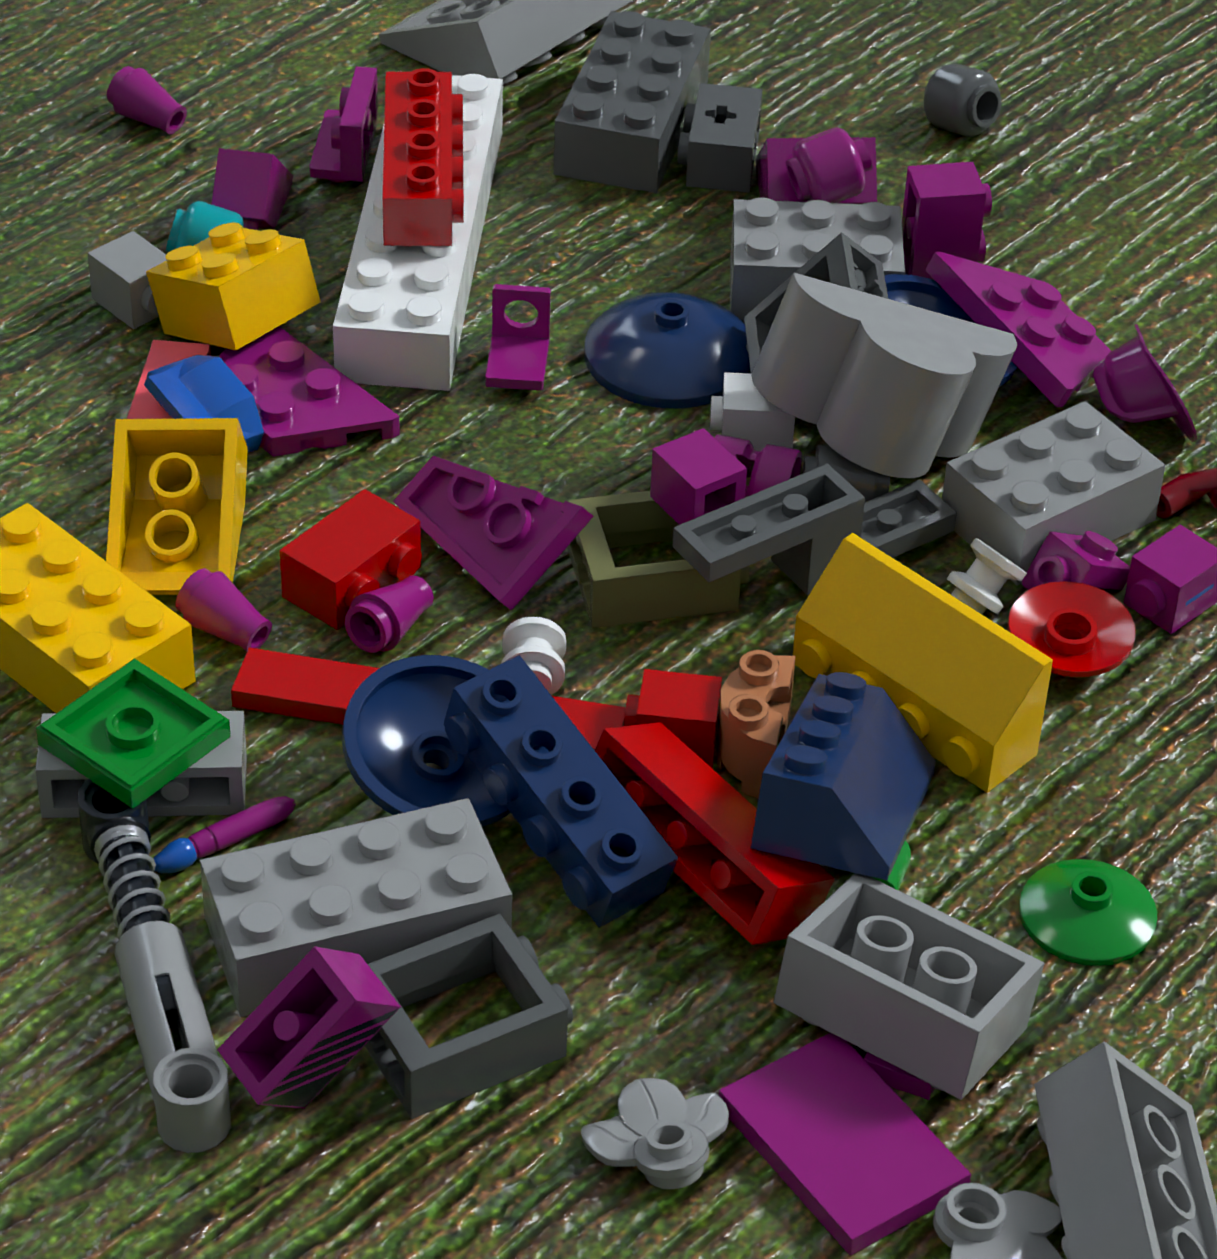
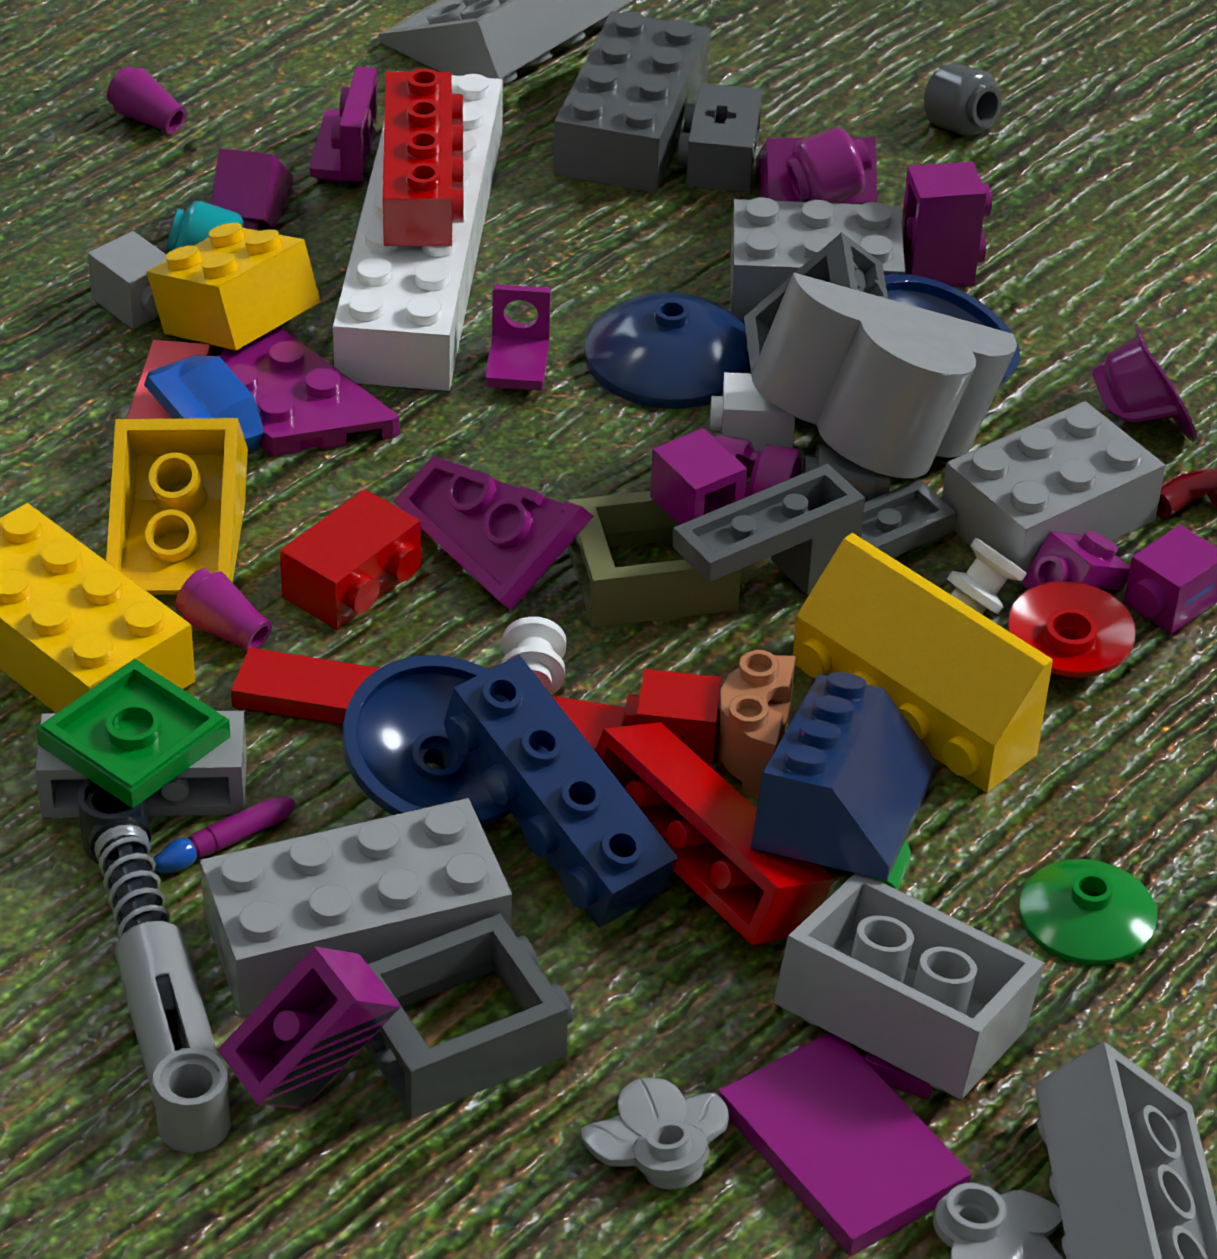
magenta cone [345,575,434,653] -> none
magenta wing [926,252,1111,408] -> none

